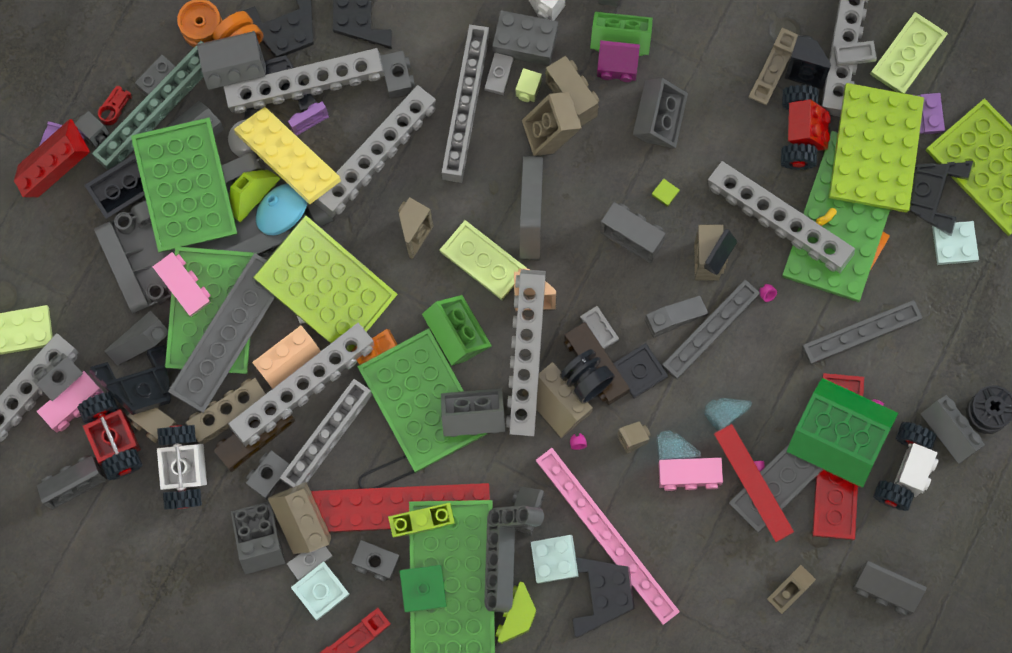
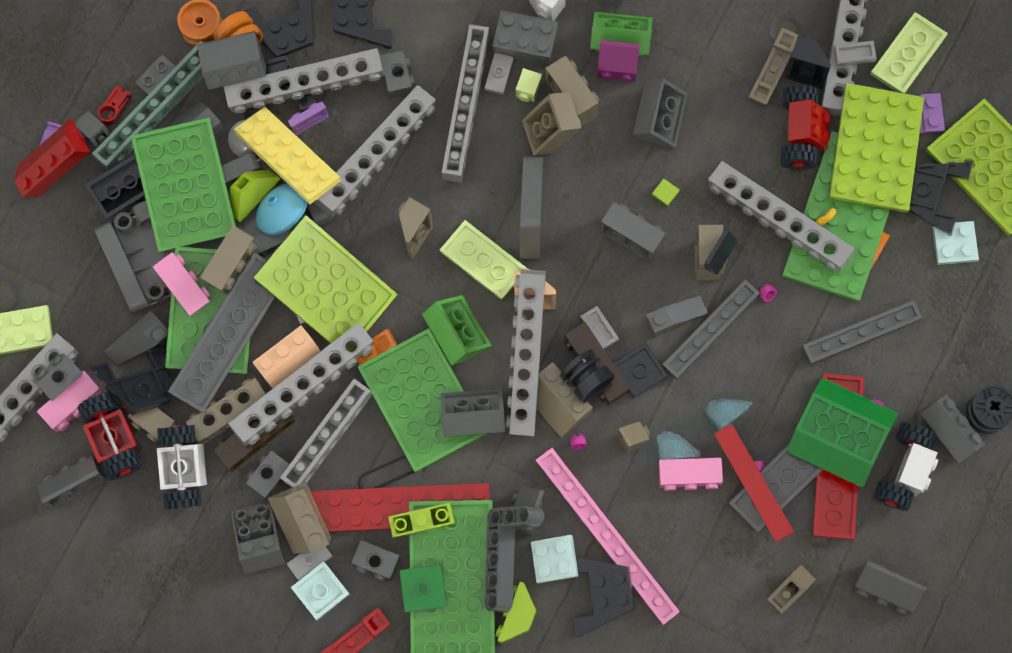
none -> dark tan brick [200,225,257,294]

